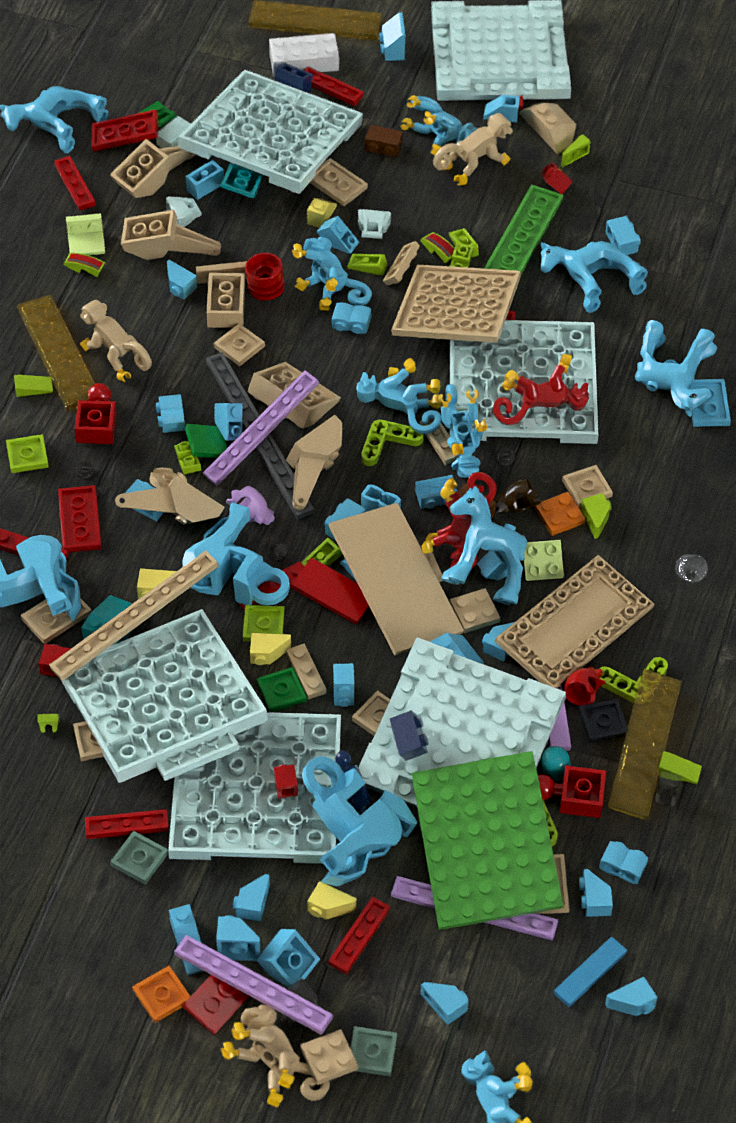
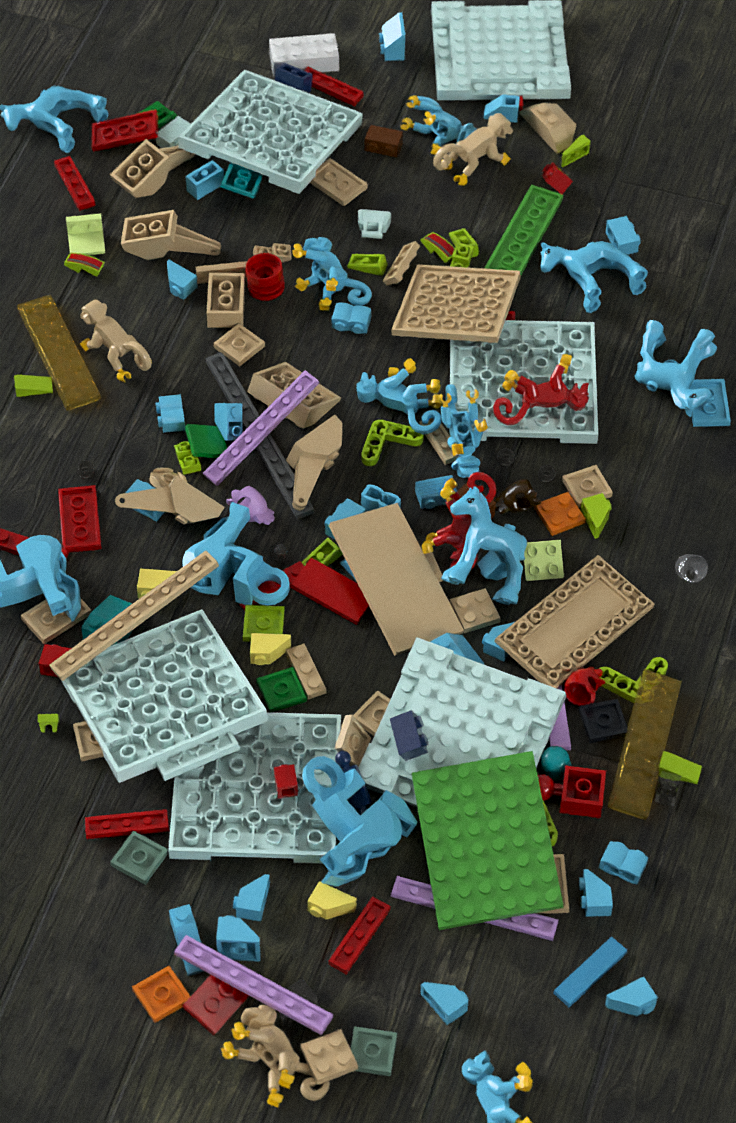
lime plate [6,434,49,473] -> none
red brick [75,383,117,444] -> none
light aqua piece [166,197,202,227] -> none
clear yellow plate [248,0,382,40] -> none
medium azure slope [256,929,320,991] -> none
light yellow slope [307,198,337,228] -> none
medium azure slope [317,216,359,254] -> none
medium azure brick [333,664,354,707] -> none
none -> tan slope [253,243,292,262]
none -> tan plate [335,715,371,767]

